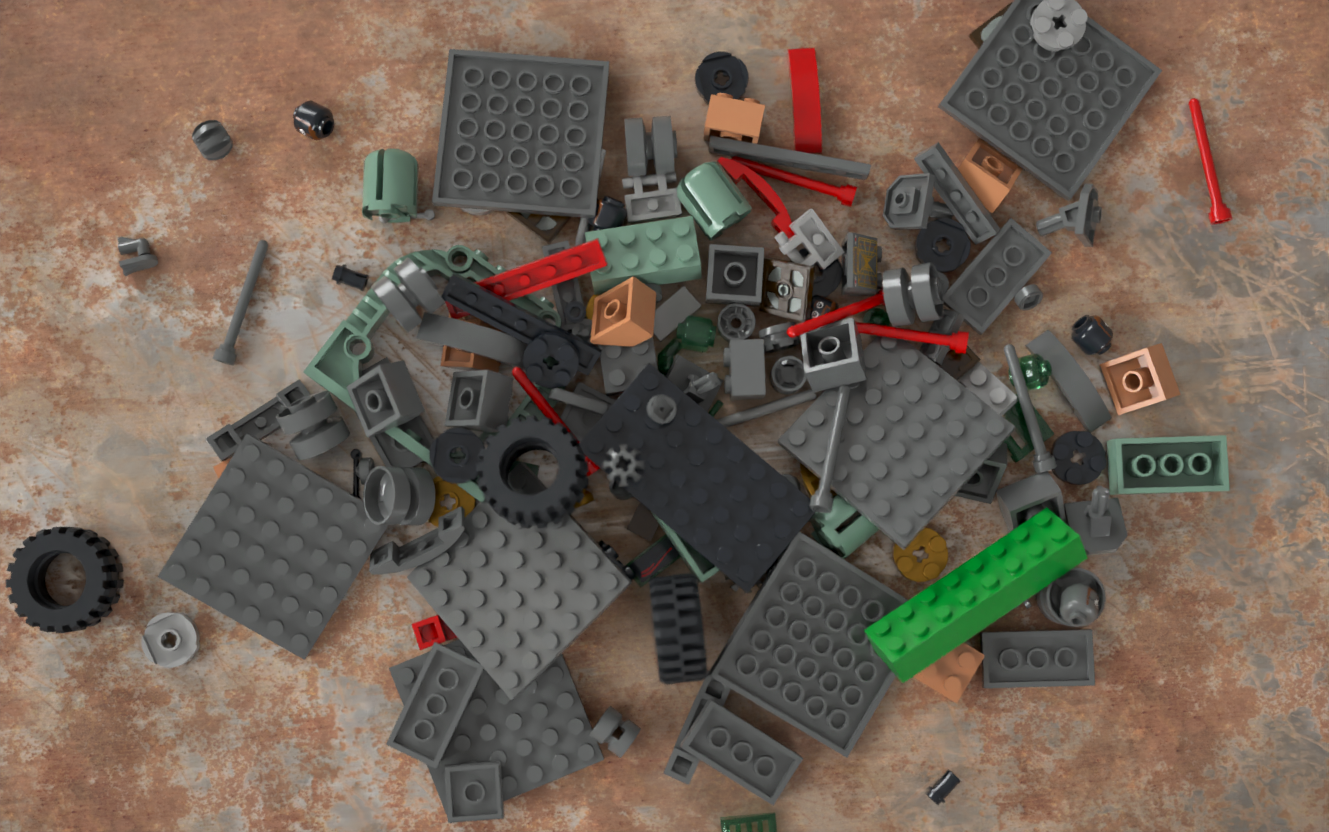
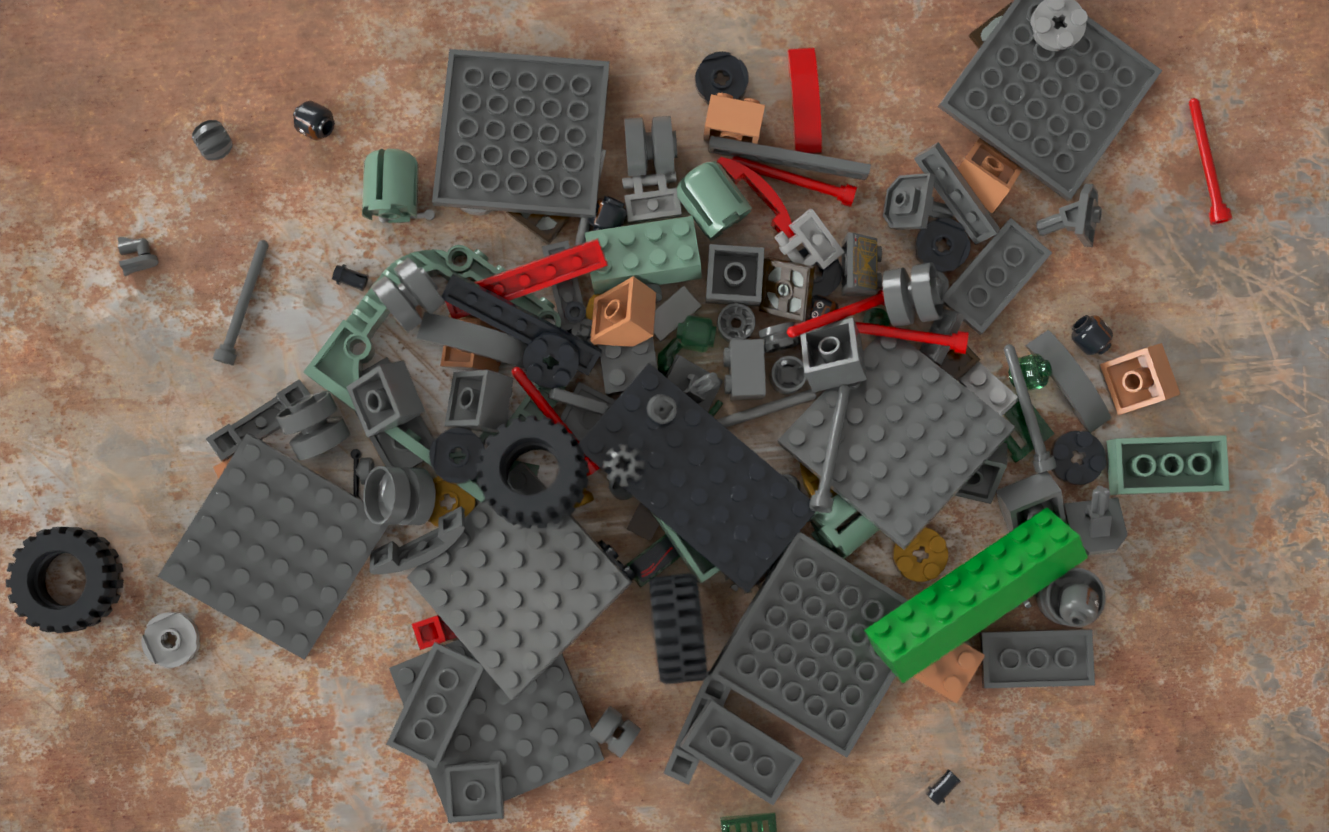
dark grey tile [1014,284,1043,310] -> none

